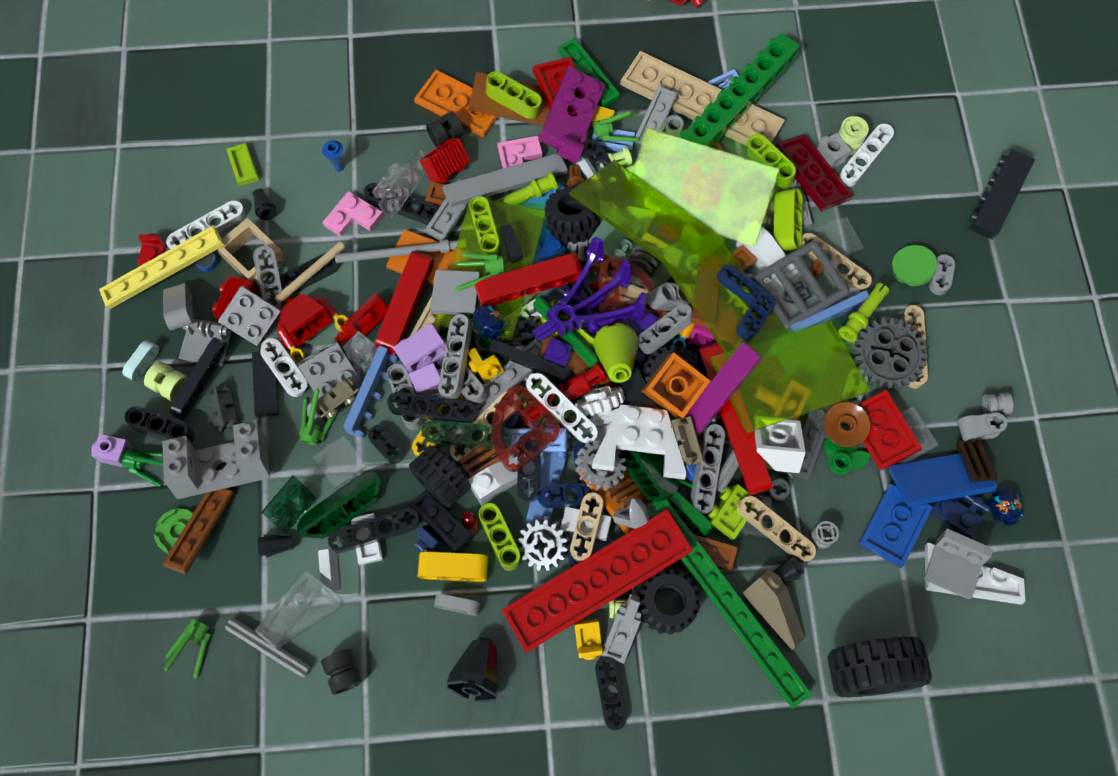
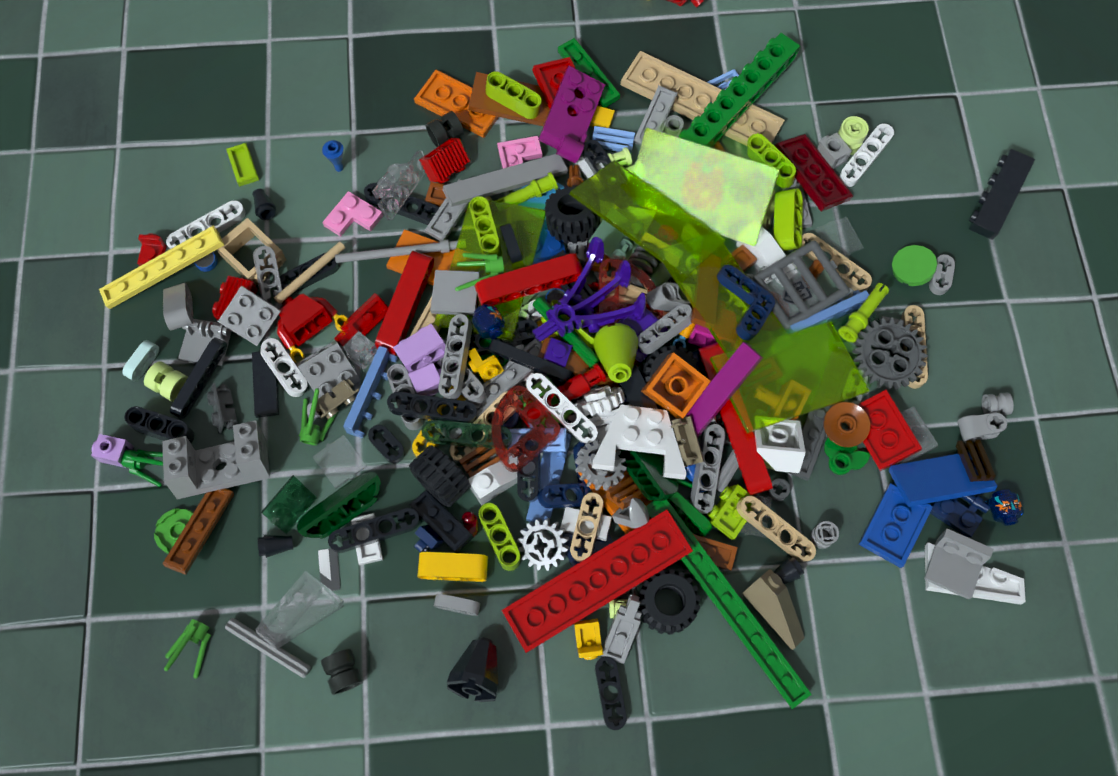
bright green plant [593,111,639,142] -> none
black tyre [827,636,932,698] -> none

